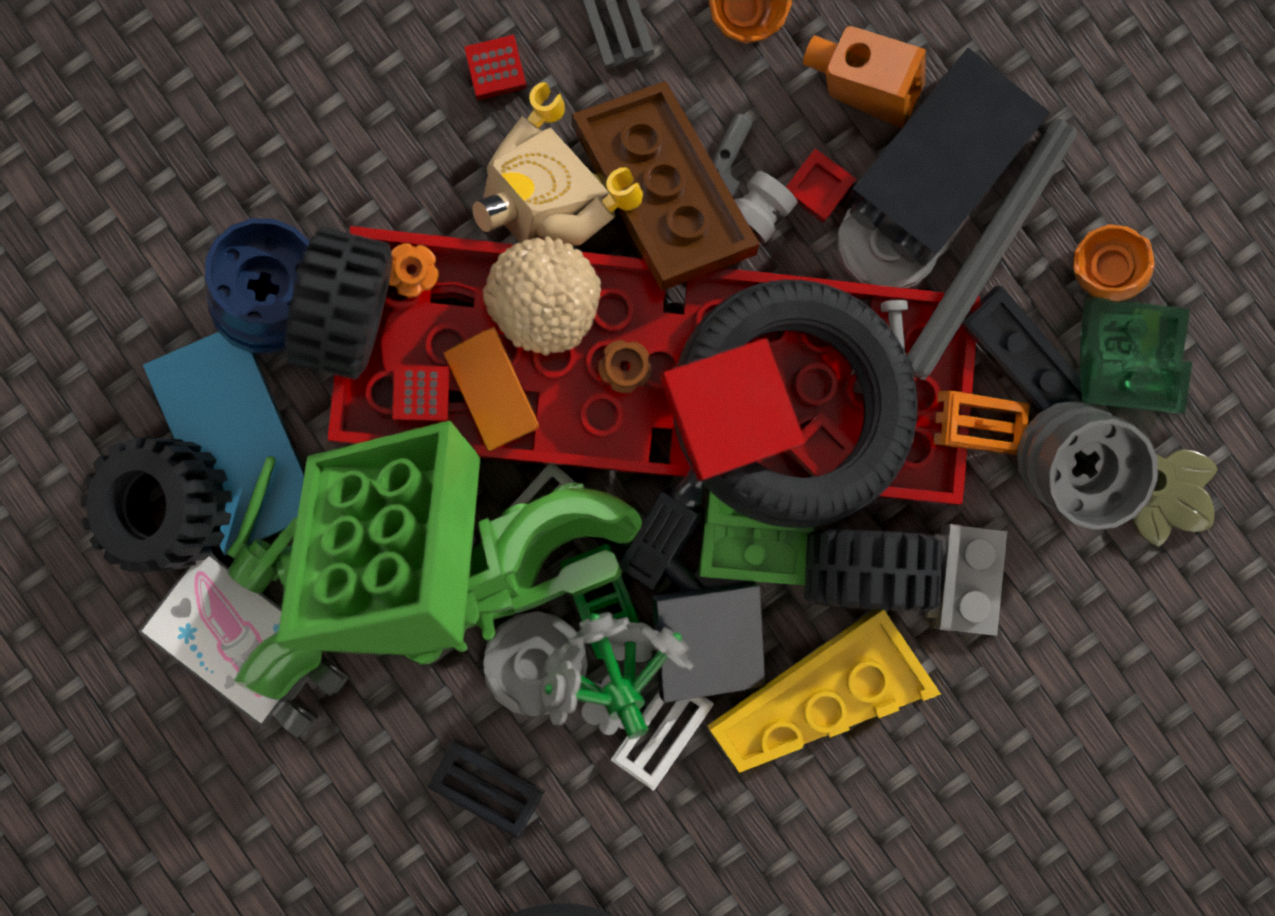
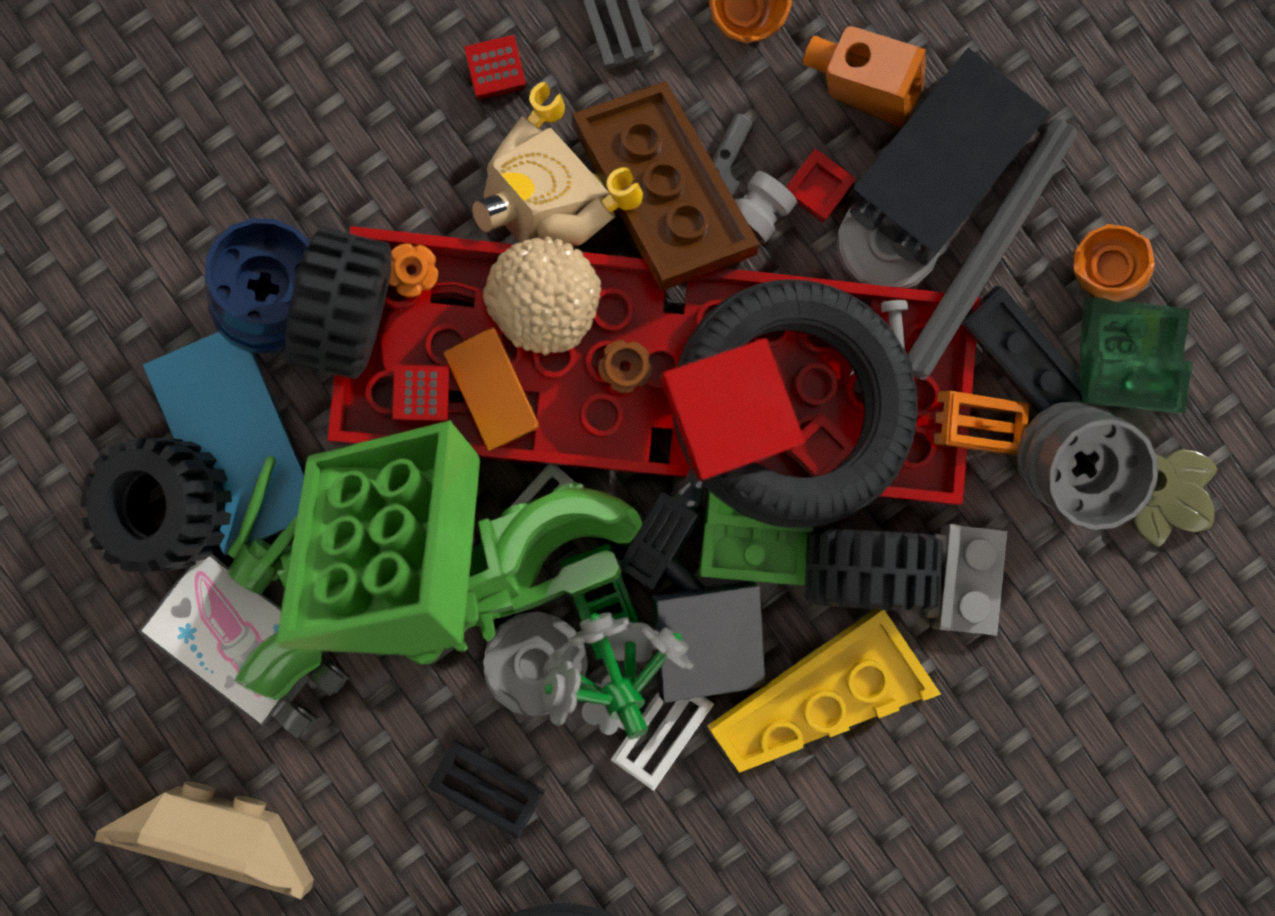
none -> tan wedge [95,781,314,899]

